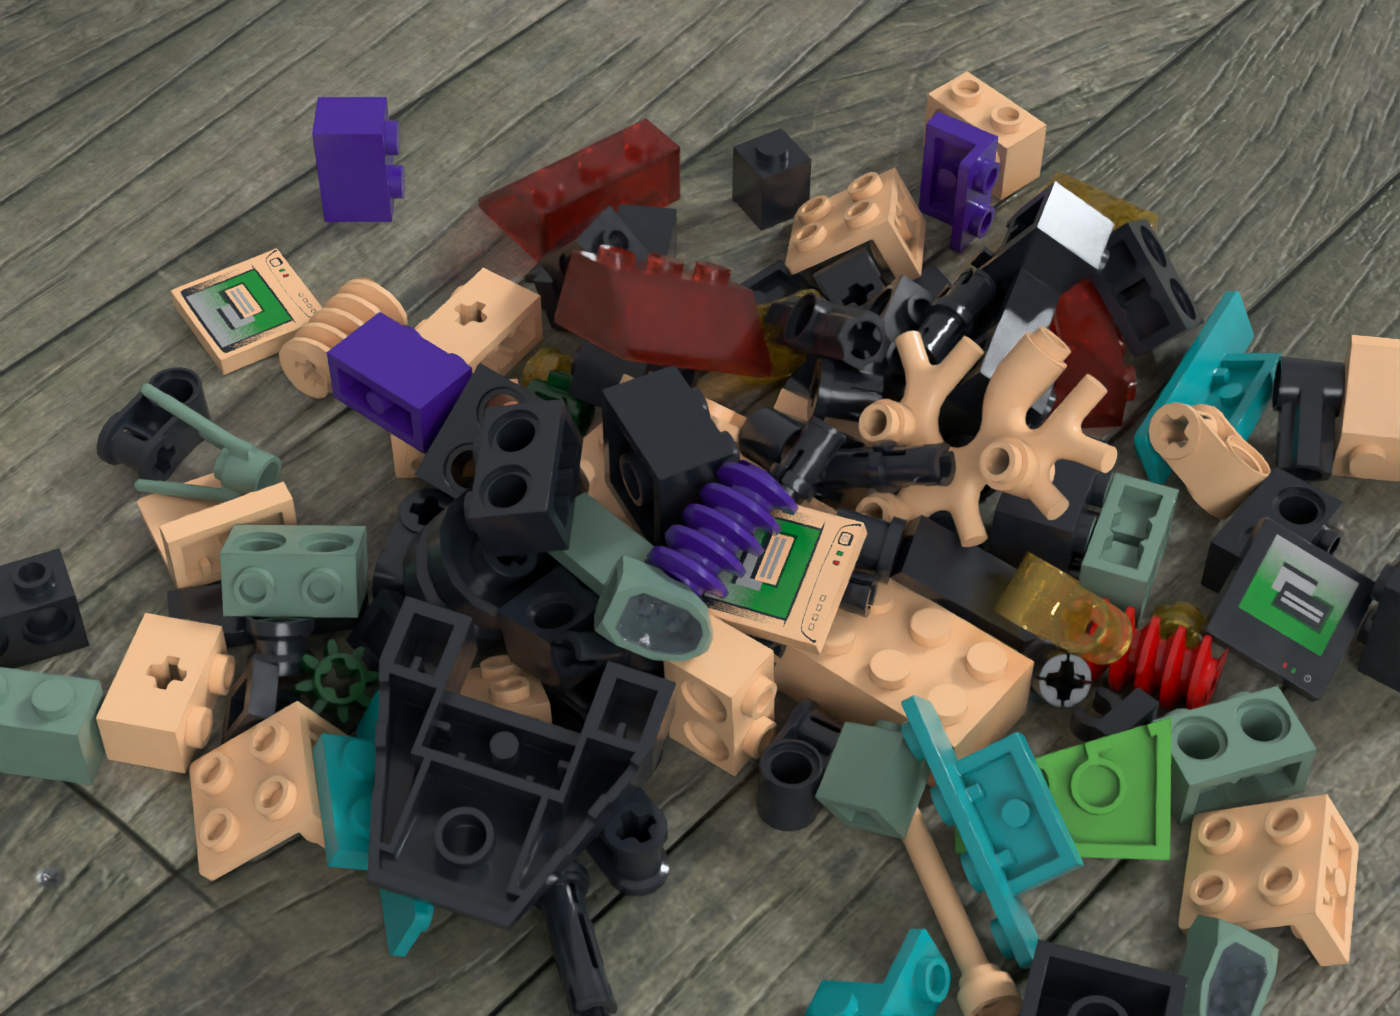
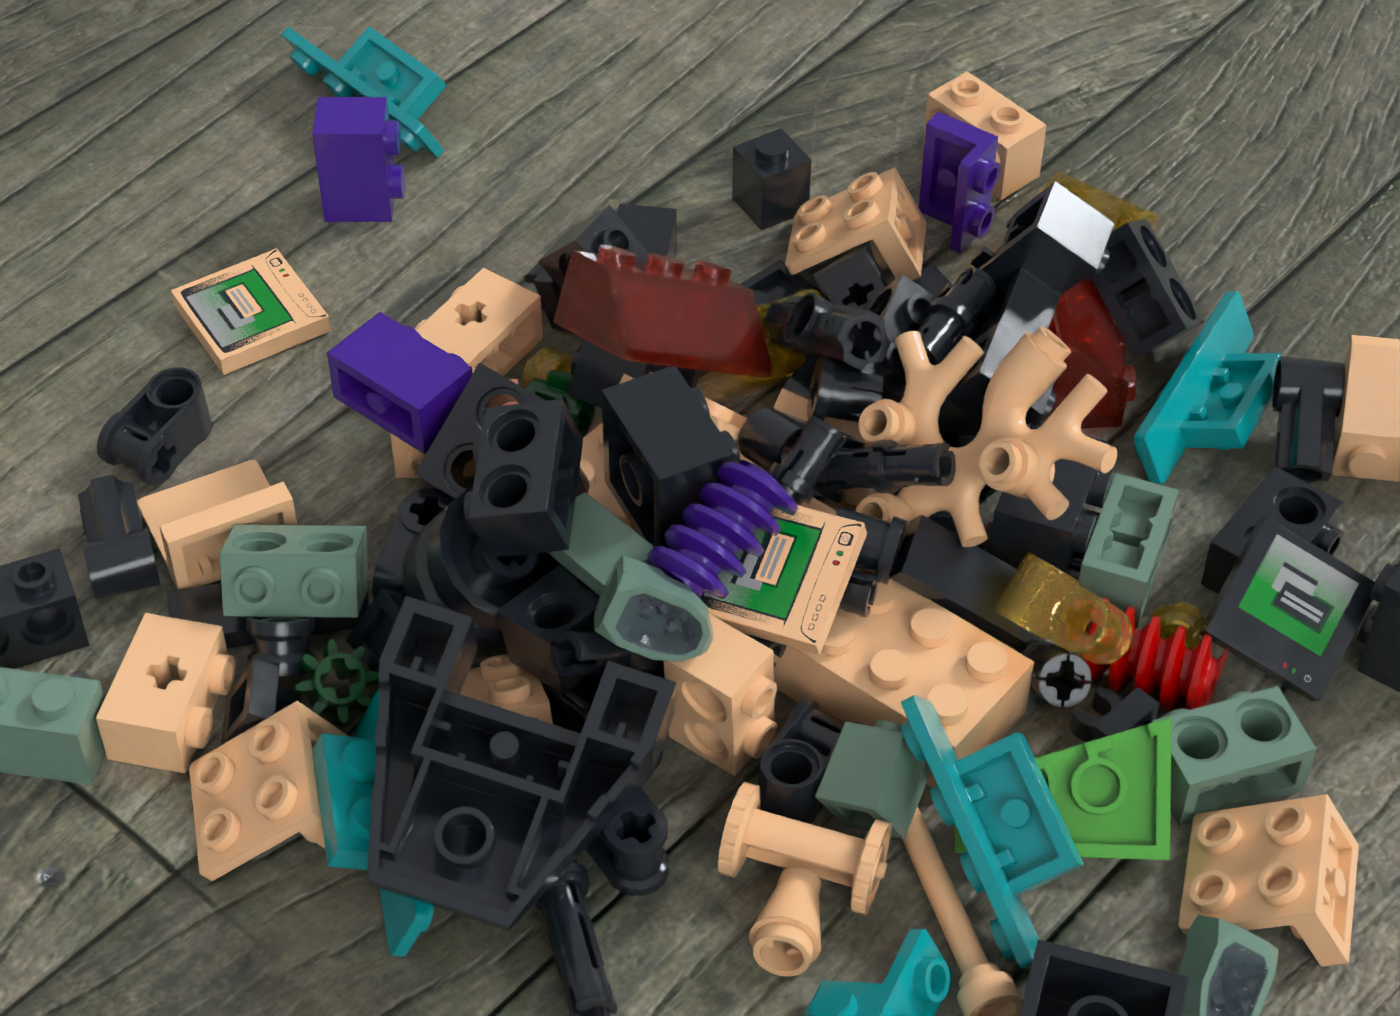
sand green plant [134,383,282,503] -> none
light nougat piece [279,277,408,399] -> none
clear red slope [478,118,680,262] -> none
light nougat piece [1149,402,1271,520] -> none
none -> black piece [78,475,161,600]
none -> teal bracket [281,26,447,159]
none -> light nougat hose [718,782,892,915]
none -> light nougat cone [749,866,821,977]

